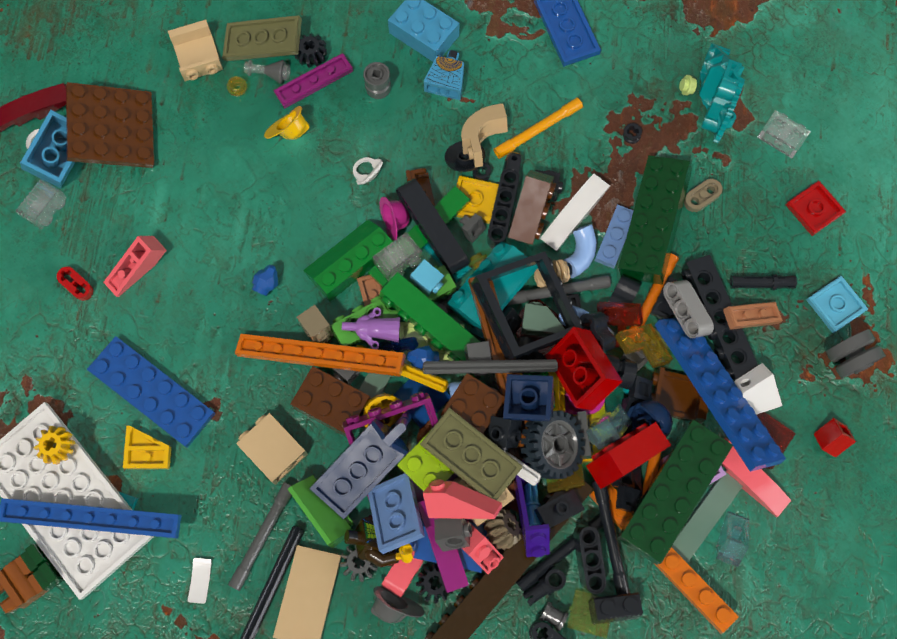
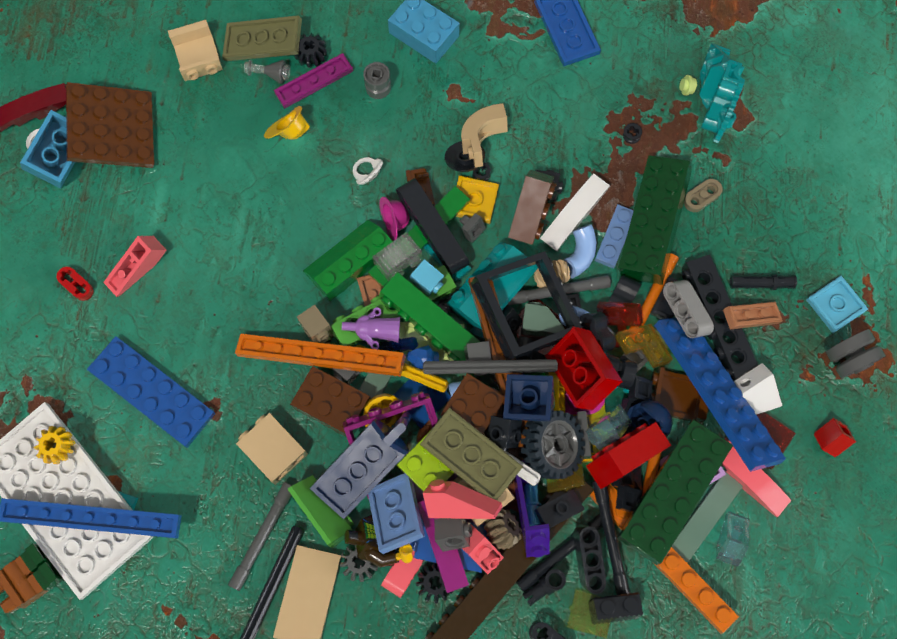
clear brick [16,179,67,230] -> none
yellow wing [123,426,171,469] -> none
white sticker [188,558,211,604] -> none
clear yellow plate [227,76,247,96] -> none
blue rock [252,265,278,296] -> none
dark grey piece [371,586,424,623] -> none
dark azure torso [424,50,464,100] -> none
clear yellow plate [469,252,488,270] -> none
black piece [487,152,522,249] -> none
light orange piece [493,98,583,159] -> none
dark grey bush [539,601,569,631] -> none
clear brick [757,110,811,158] -> none
red tile [786,181,846,236] -> none

